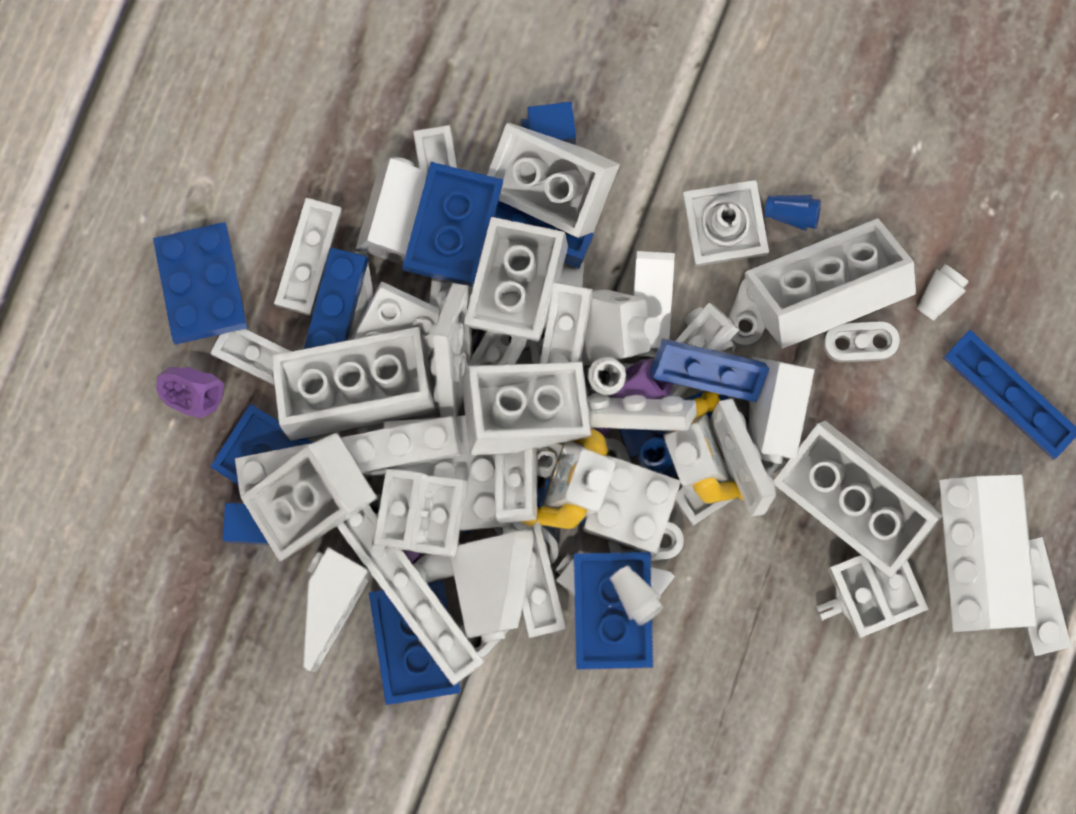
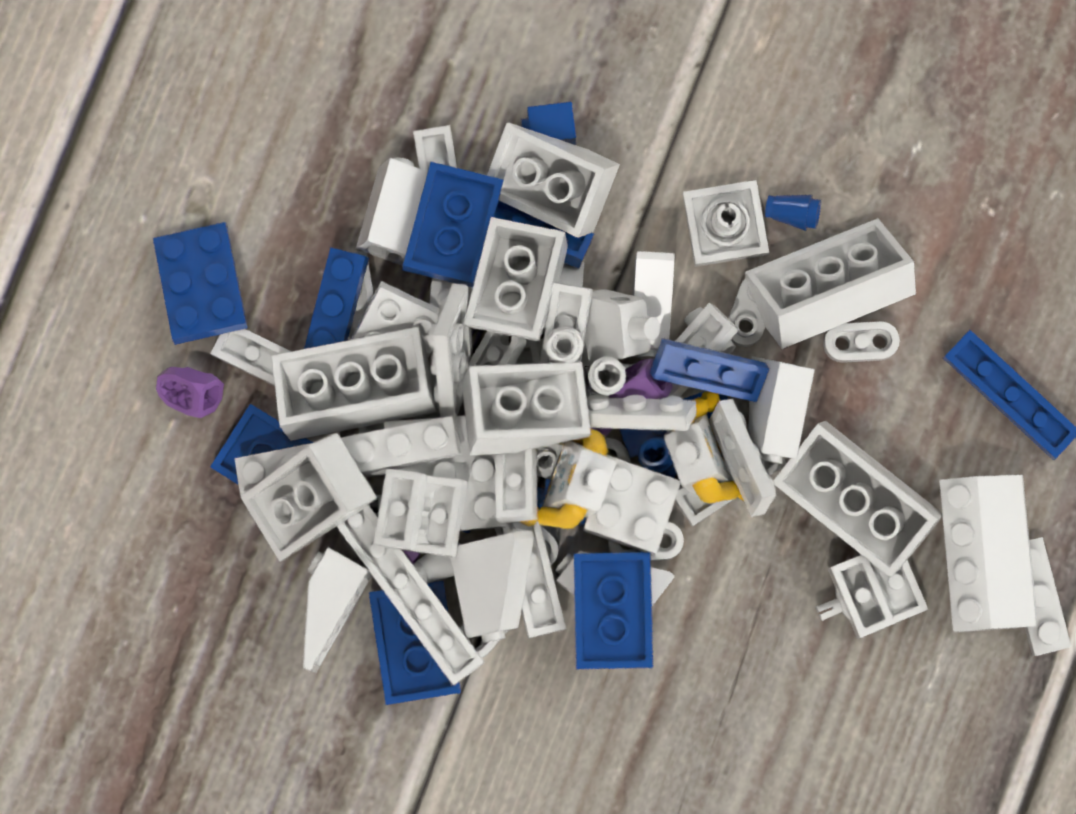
blue brick [223,503,270,546] -> none
white plate [274,198,343,316] -> none
white cone [610,566,664,625] -> none
white cone [916,264,969,321] -> none
none -> white plate [545,326,584,364]

